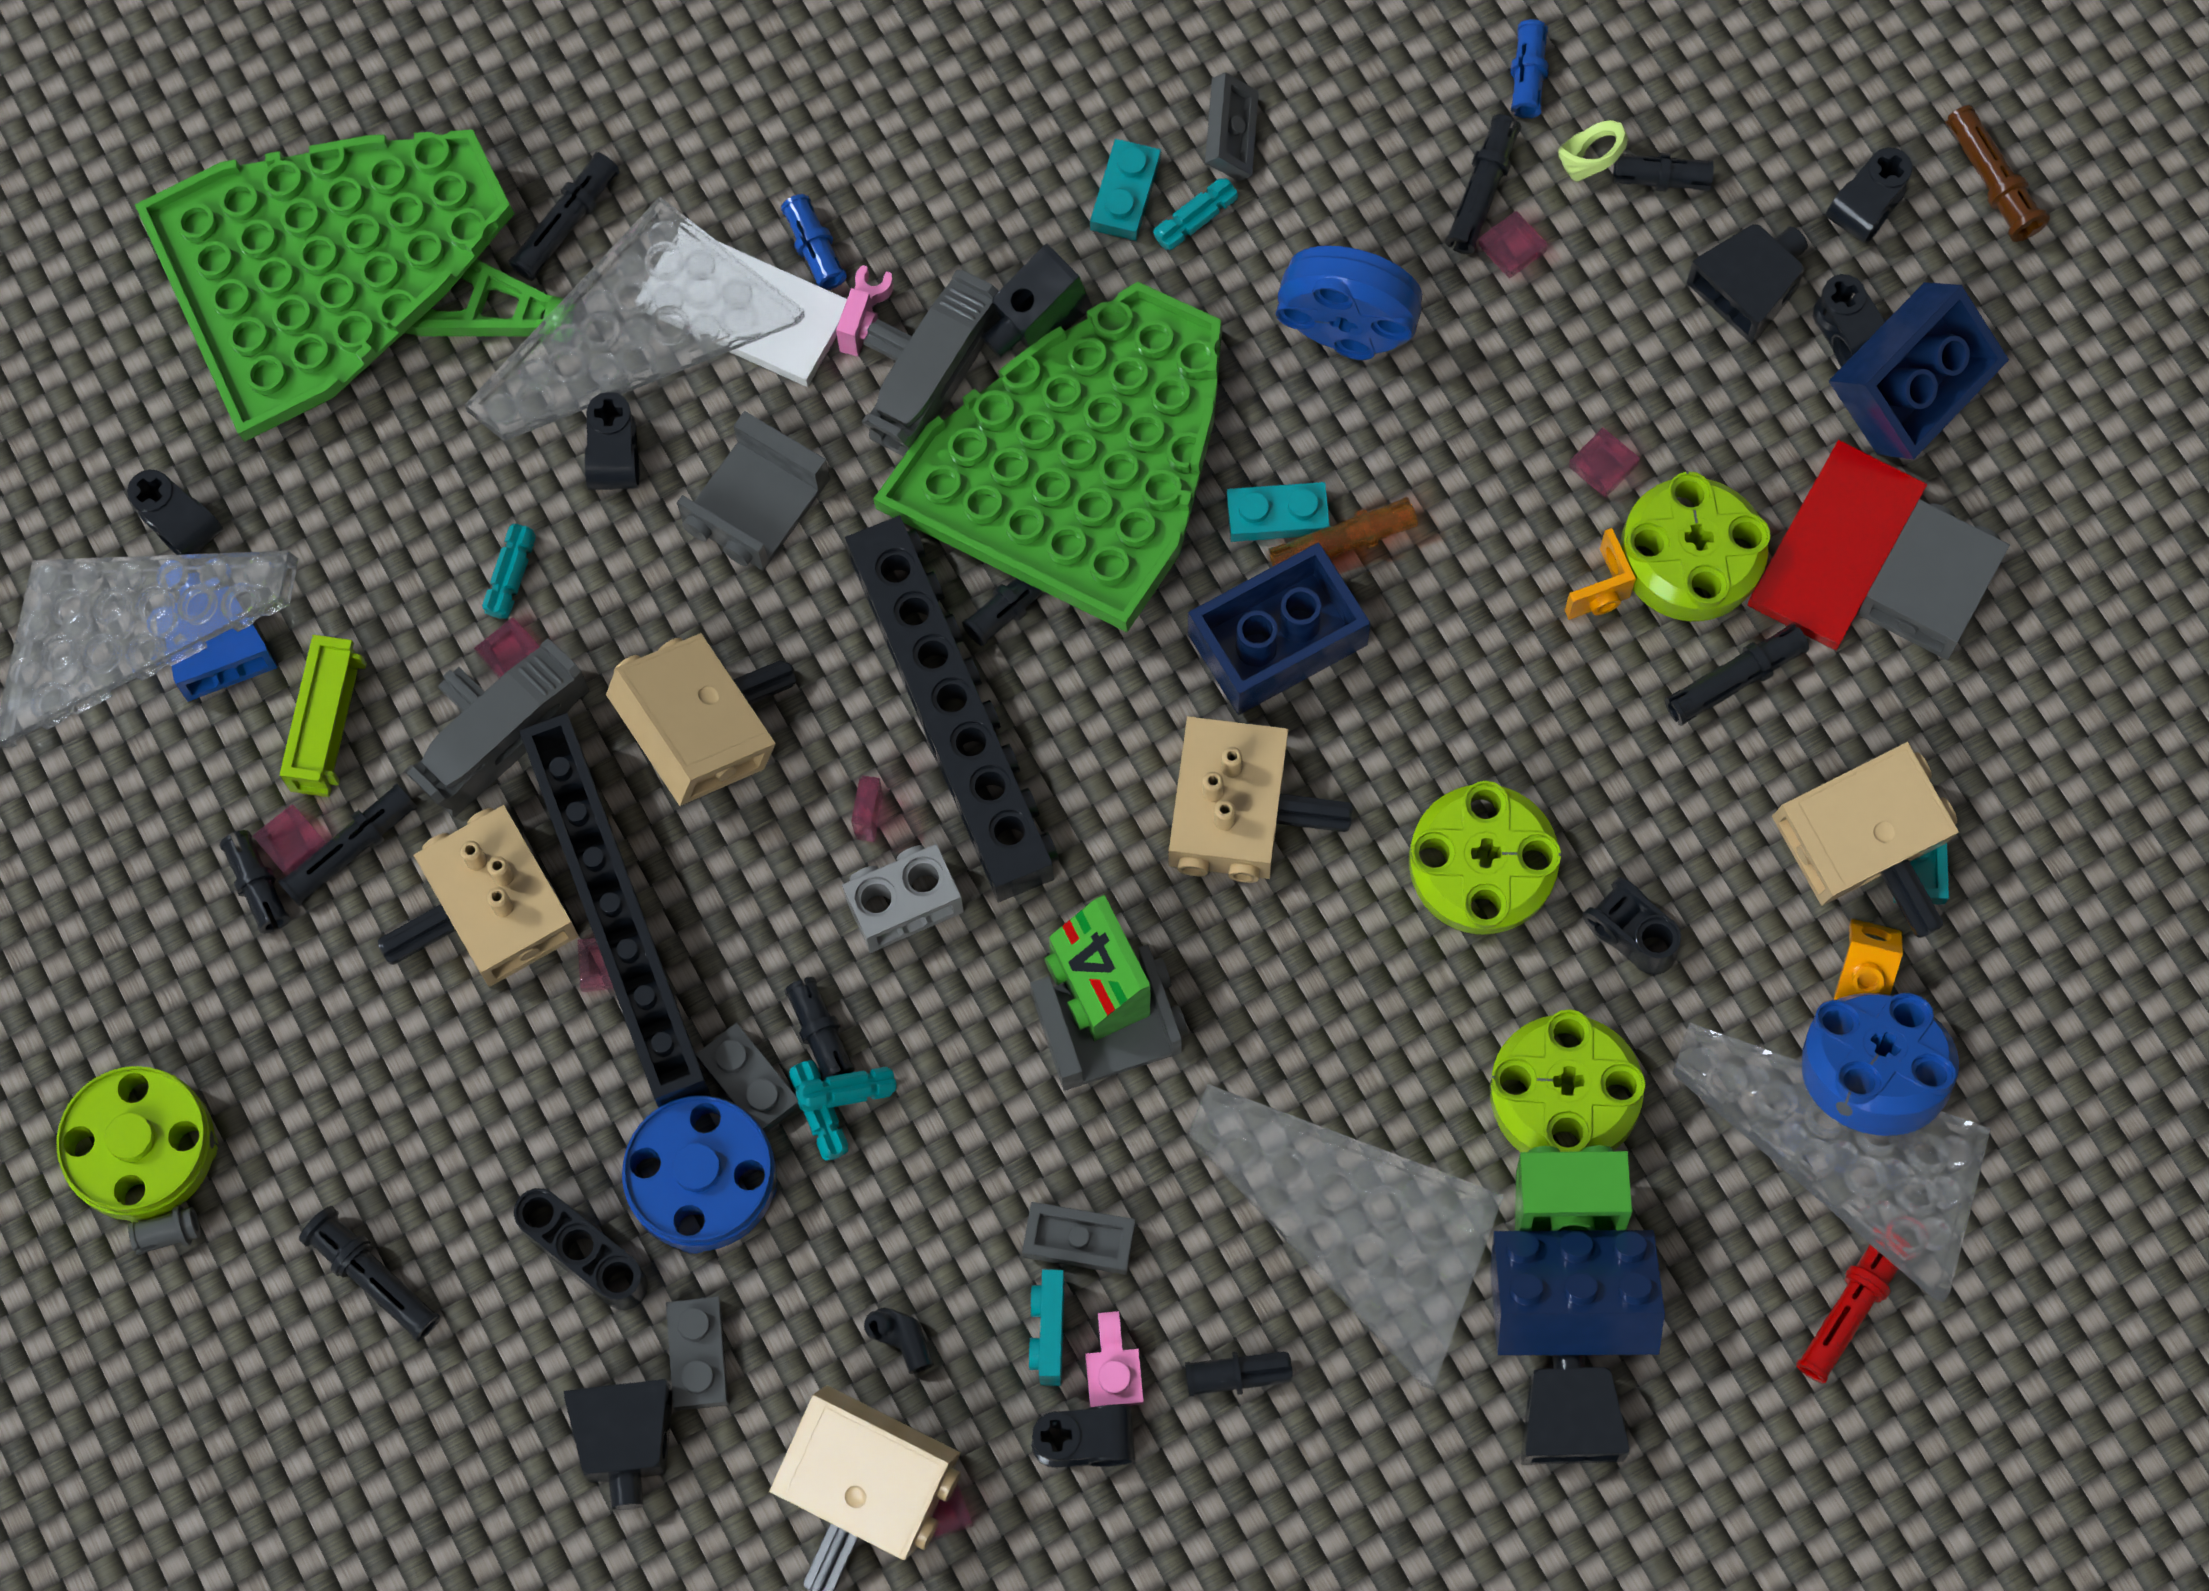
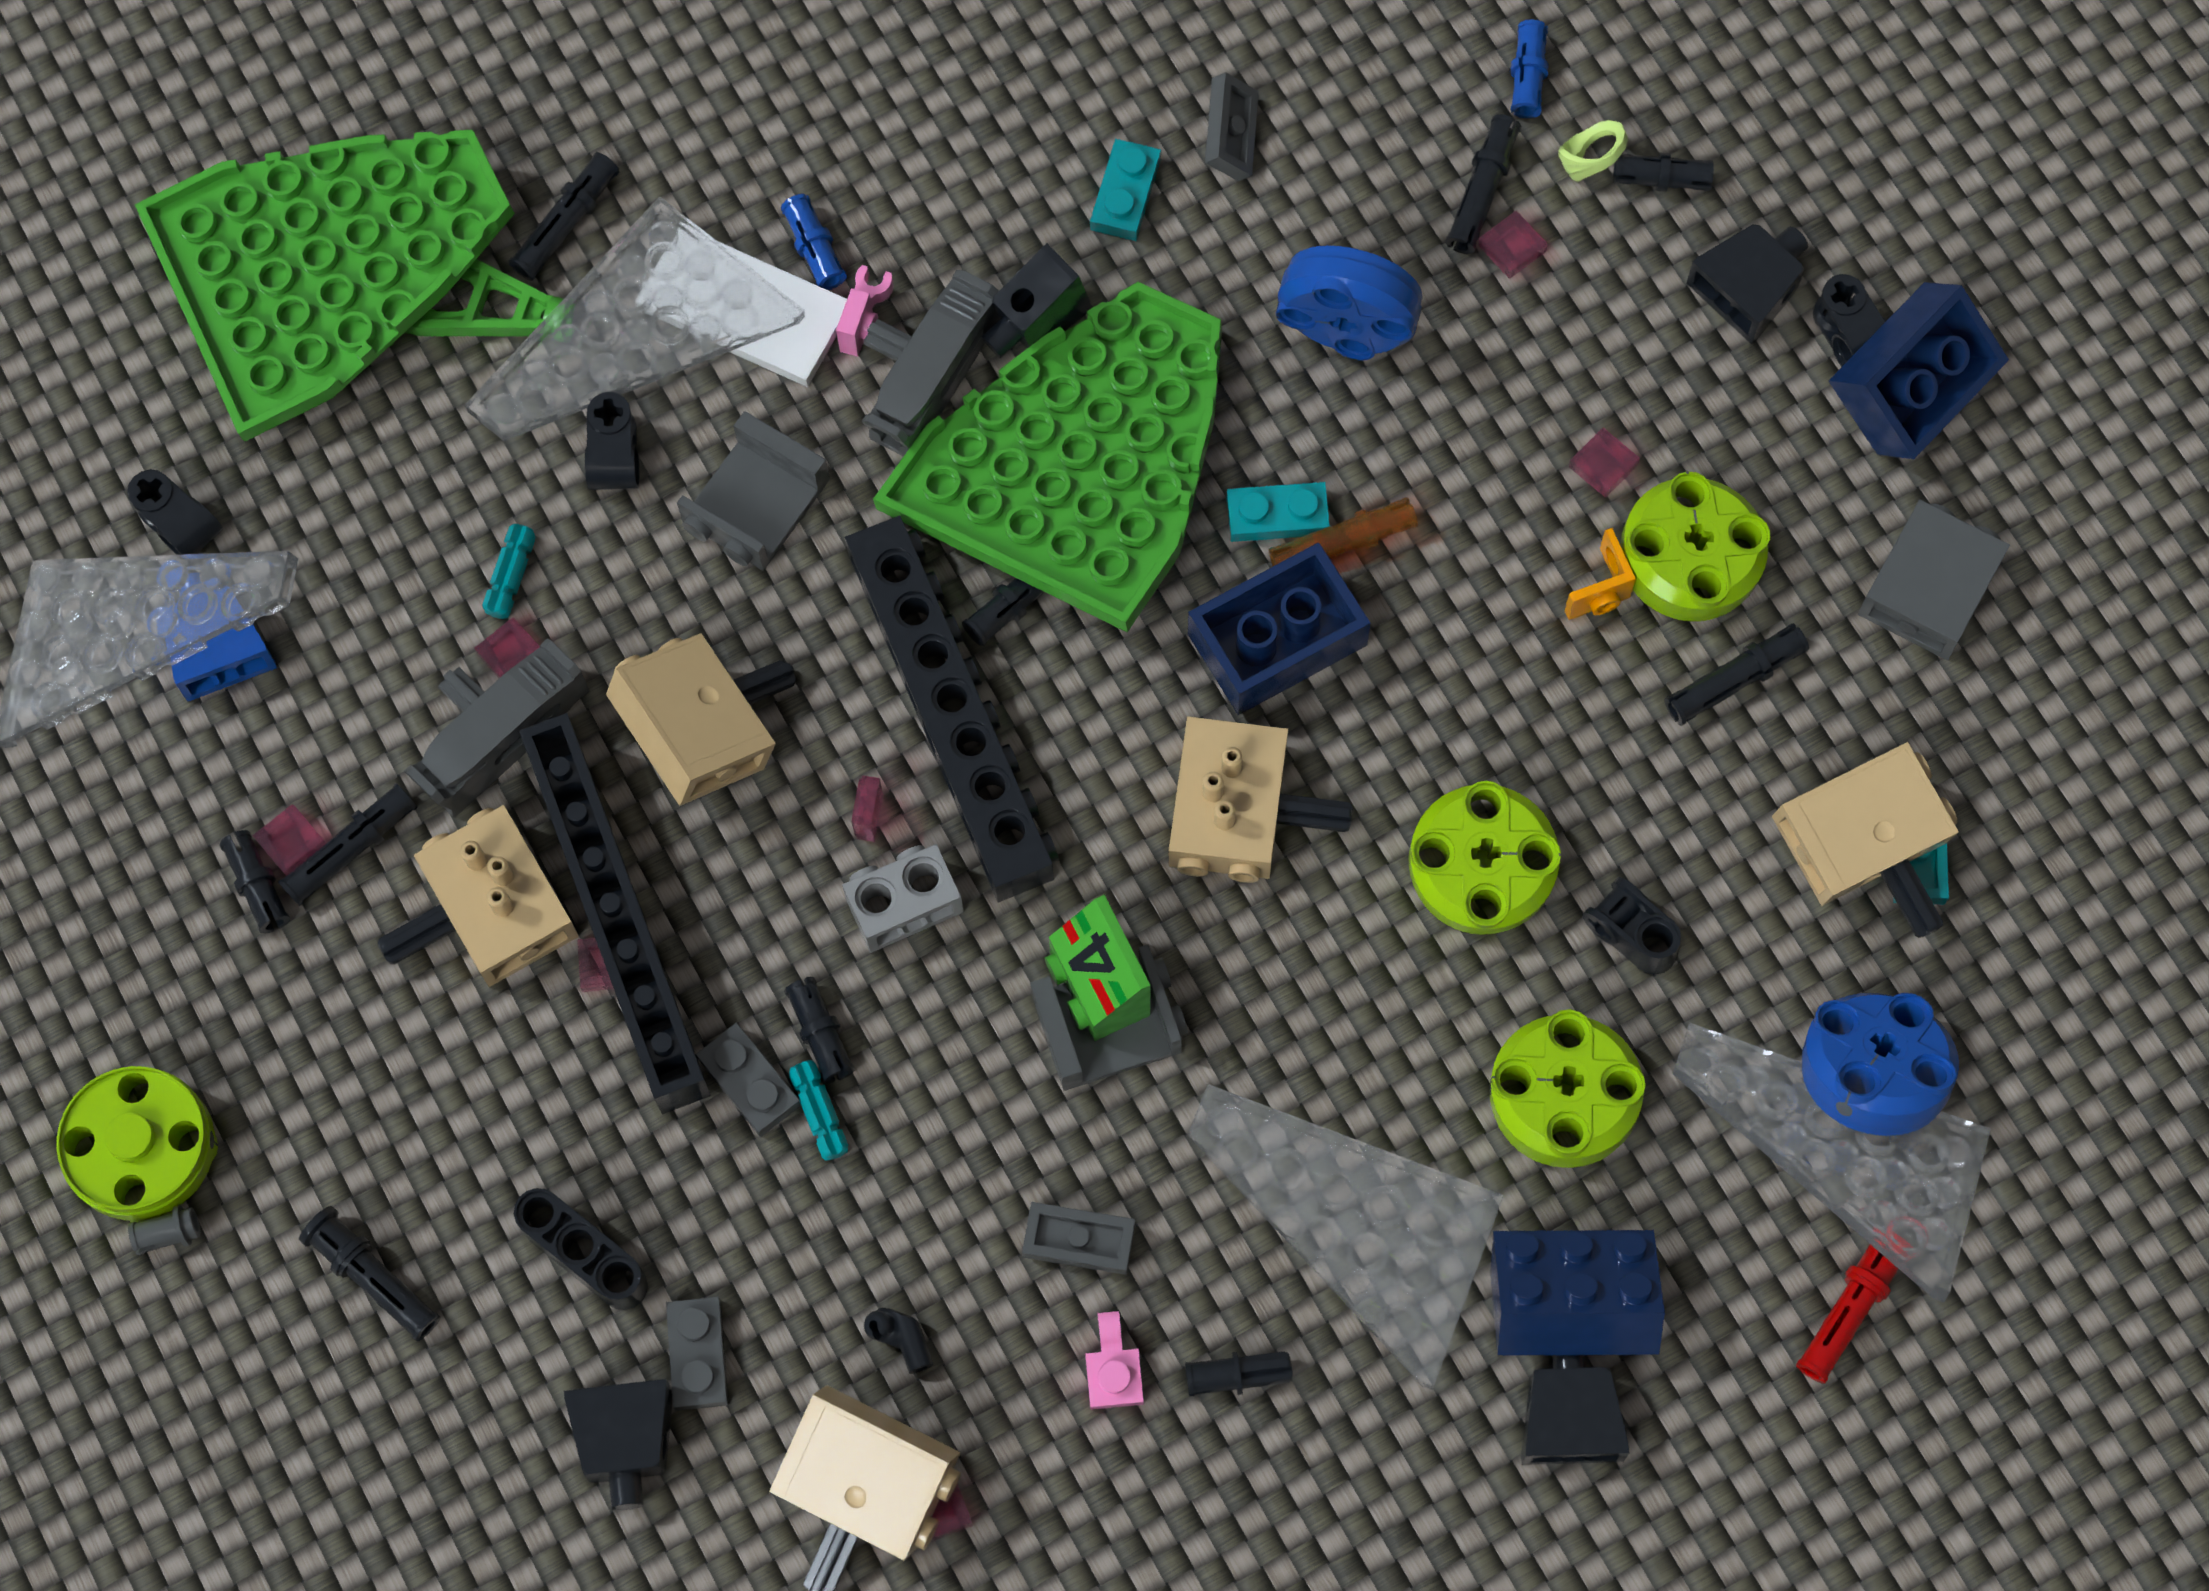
lime container [279,635,367,797] -> none
blue piece [622,1096,777,1254] -> none
teal axle [796,1066,897,1112] -> none
teal plate [1029,1270,1065,1386] -> none
black piece [1031,1405,1136,1468] -> none
teal axle [1153,178,1238,250] -> none
bright green slope [1515,1145,1632,1231] -> none
red tile [1747,440,1927,651] -> none
black piece [1826,147,1912,244] -> none
light orange bracket [1834,919,1903,1000] -> none
reddish brown pin [1945,105,2050,242] -> none

